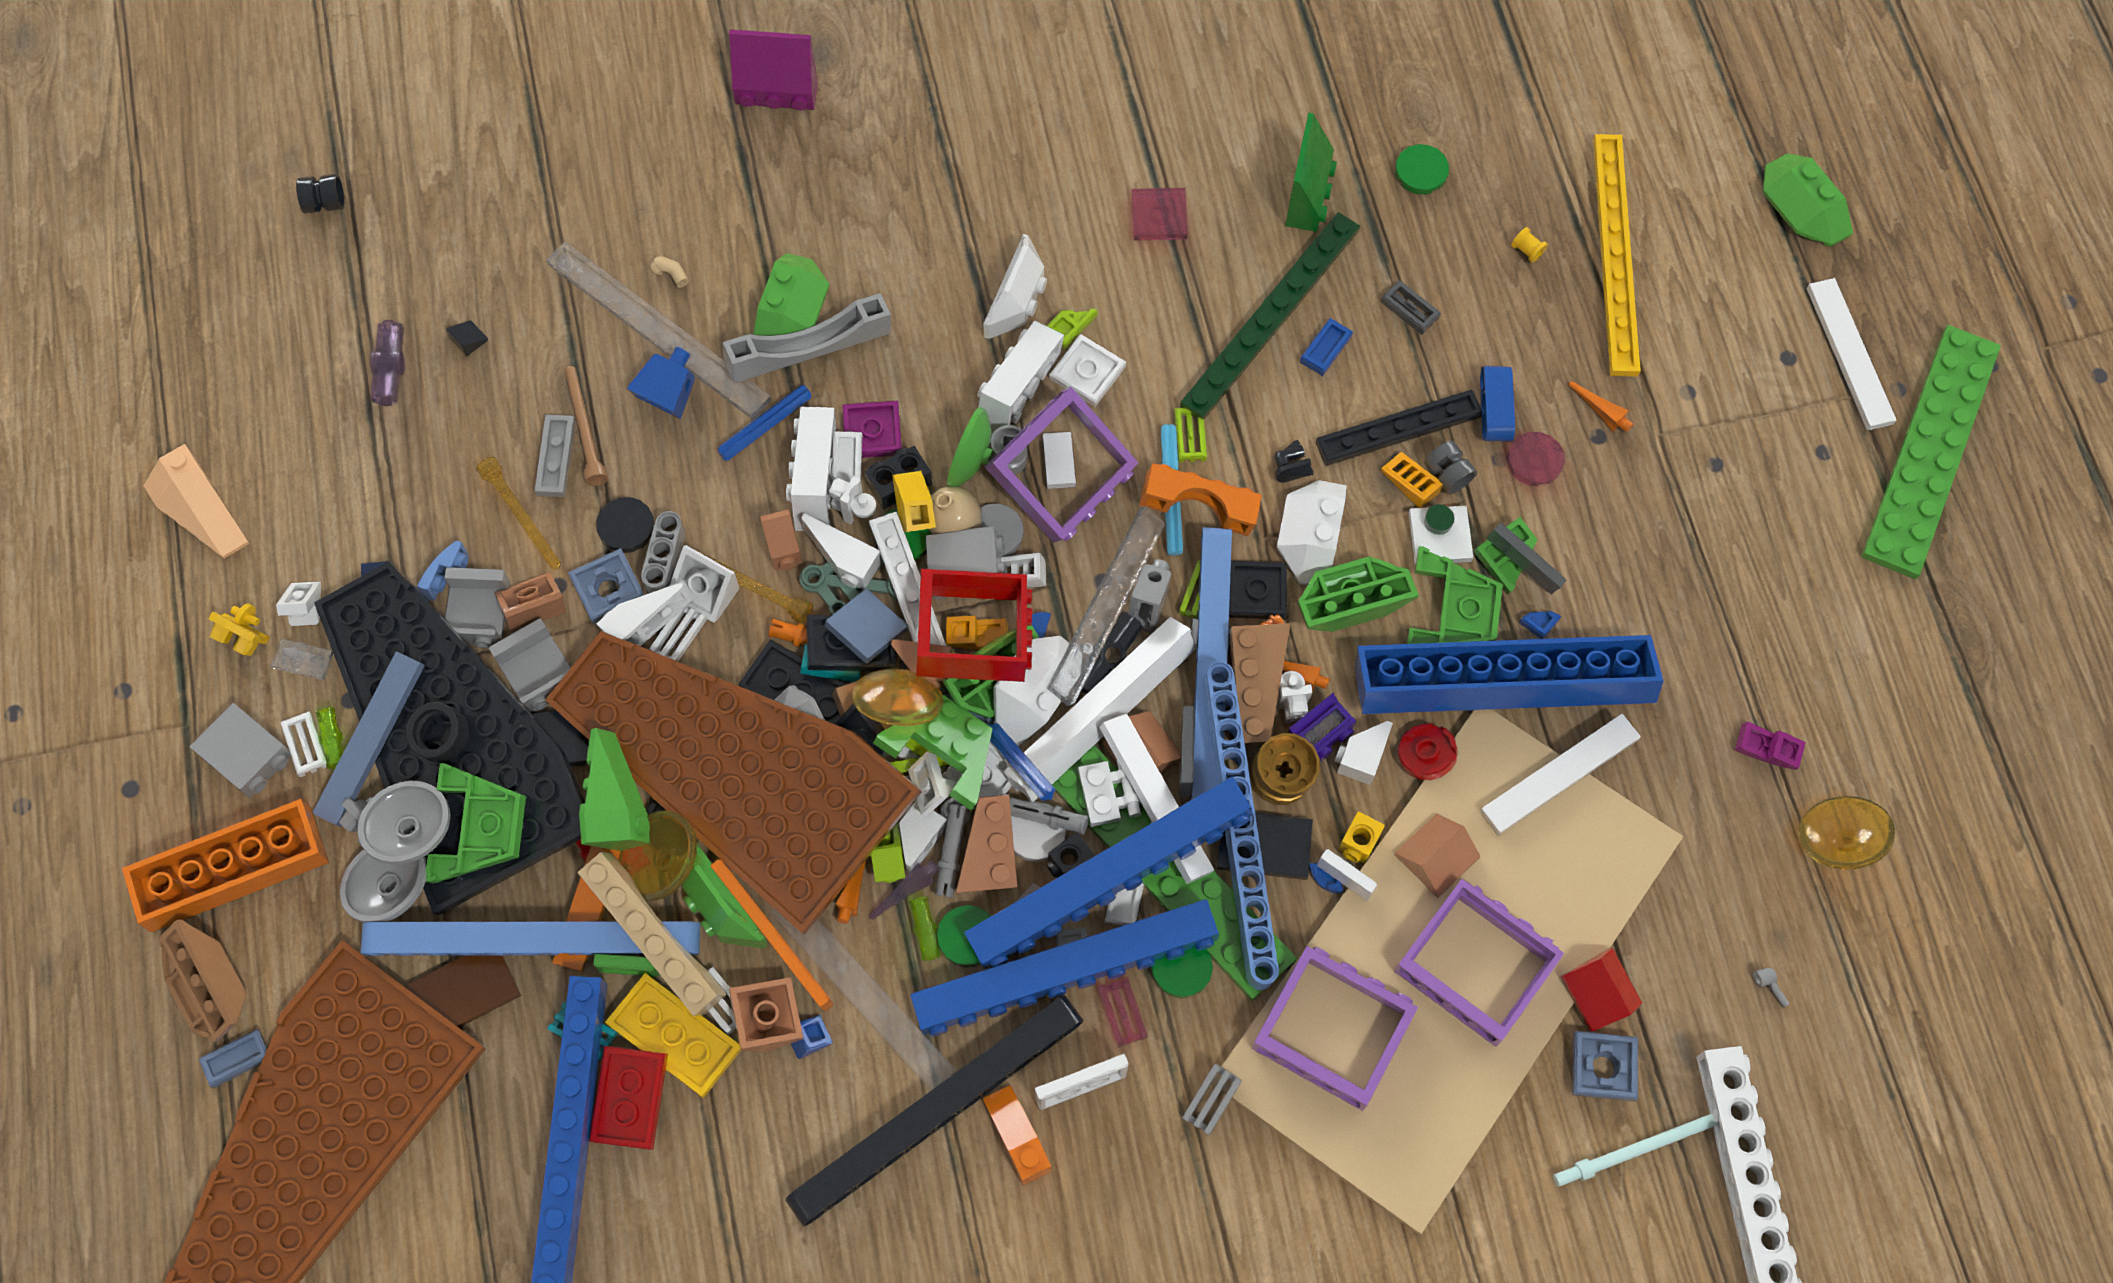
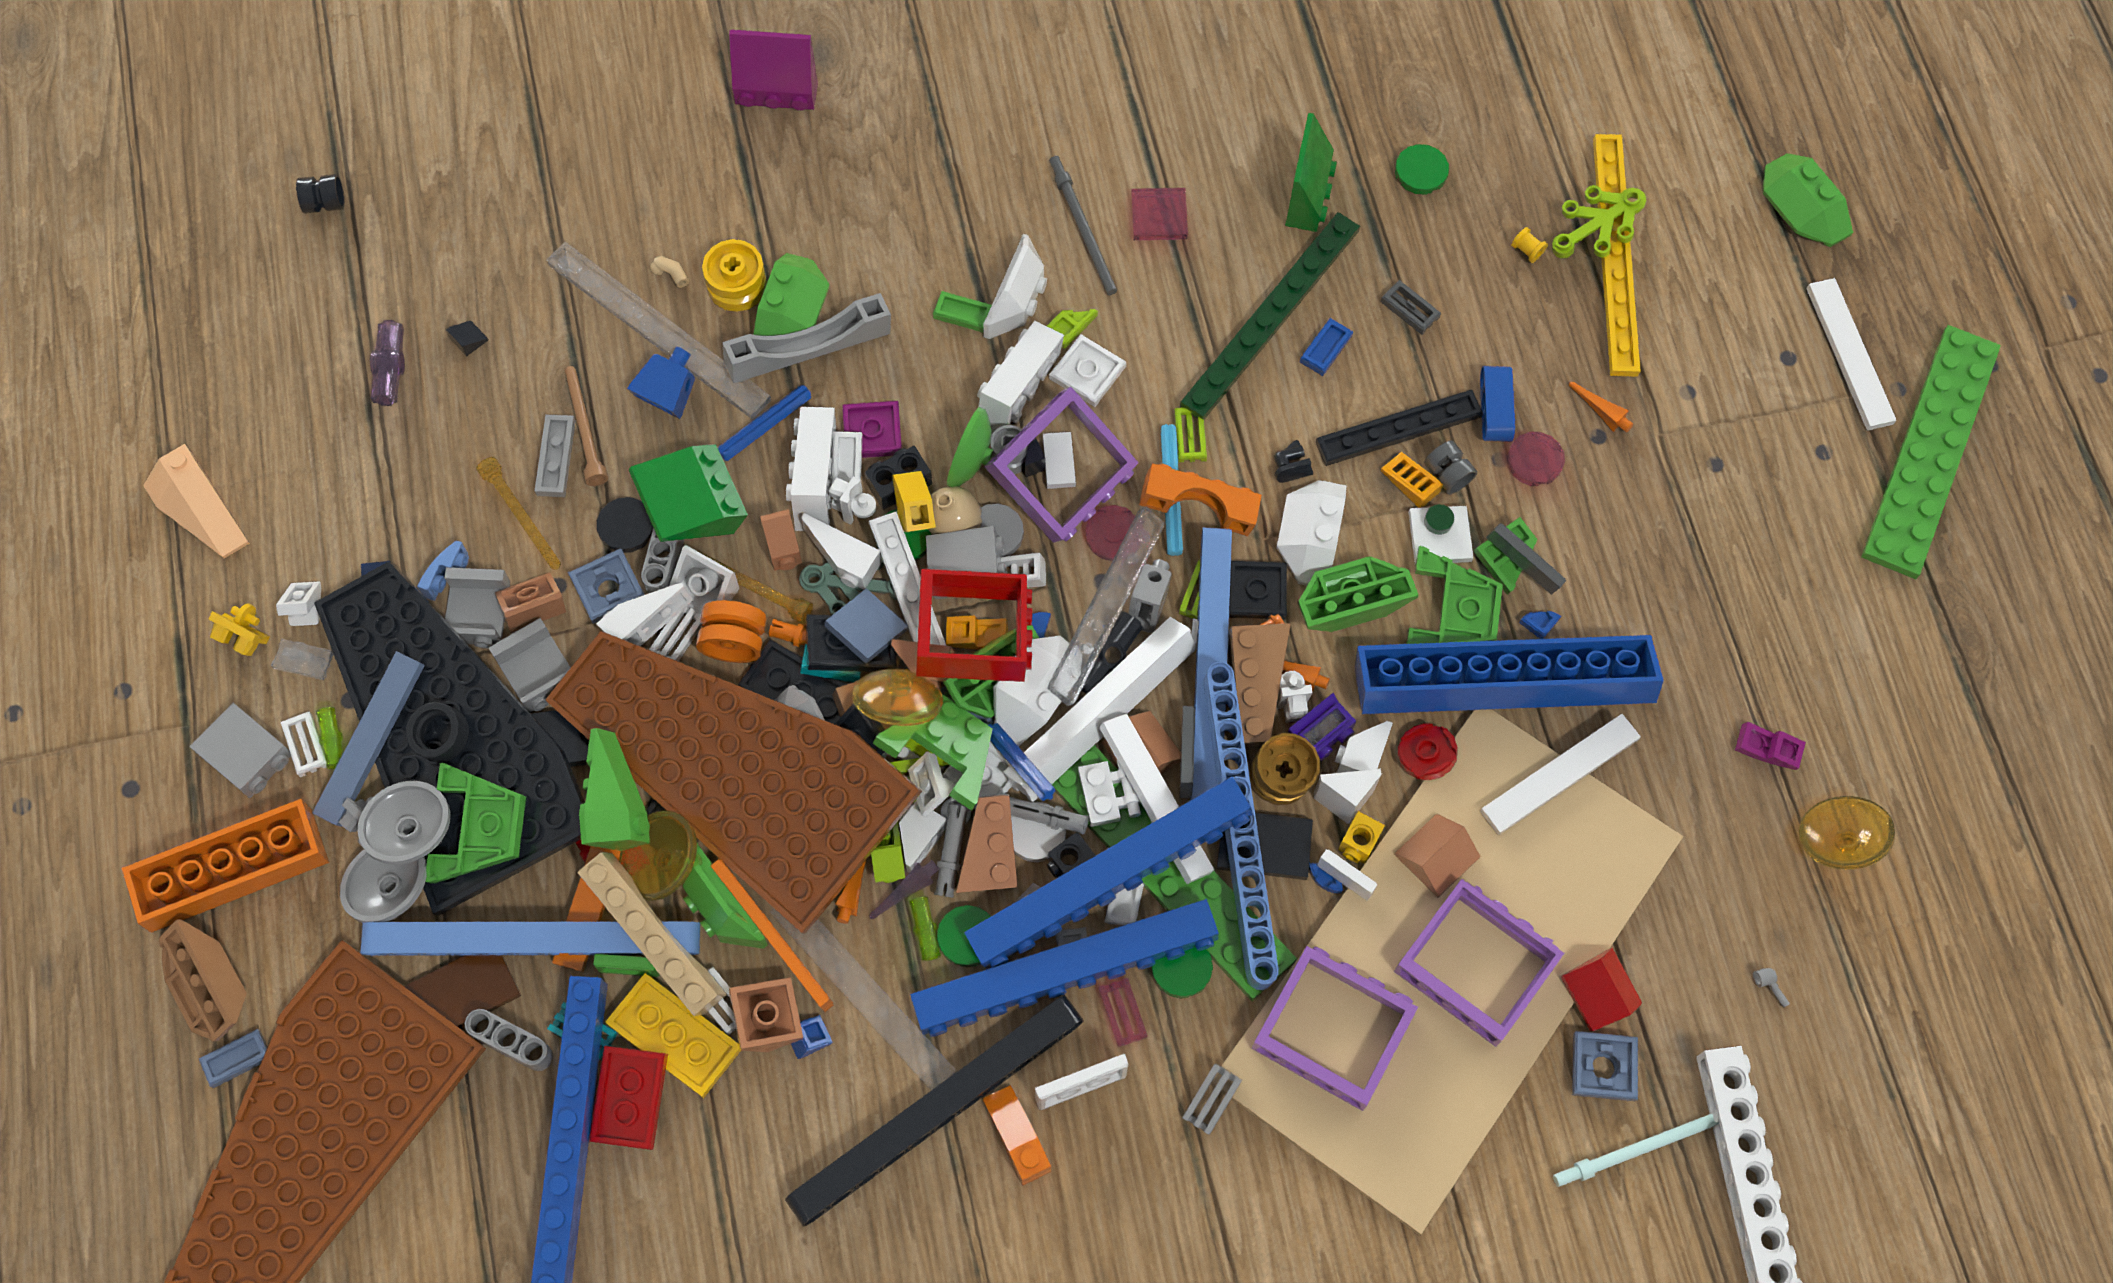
none -> light grey beam [465,1009,553,1071]
none -> green slope [629,444,748,542]
none -> orange wheel [696,600,767,663]
none -> yellow wheel [702,239,767,312]
none -> bright green tile [933,291,992,333]
none -> black slope [1025,437,1045,477]
none -> dark grey bar [1049,156,1117,295]
none -> clear pink tile [1085,505,1143,561]
none -> white slope [1313,769,1382,824]
none -> lime plant [1552,185,1646,258]

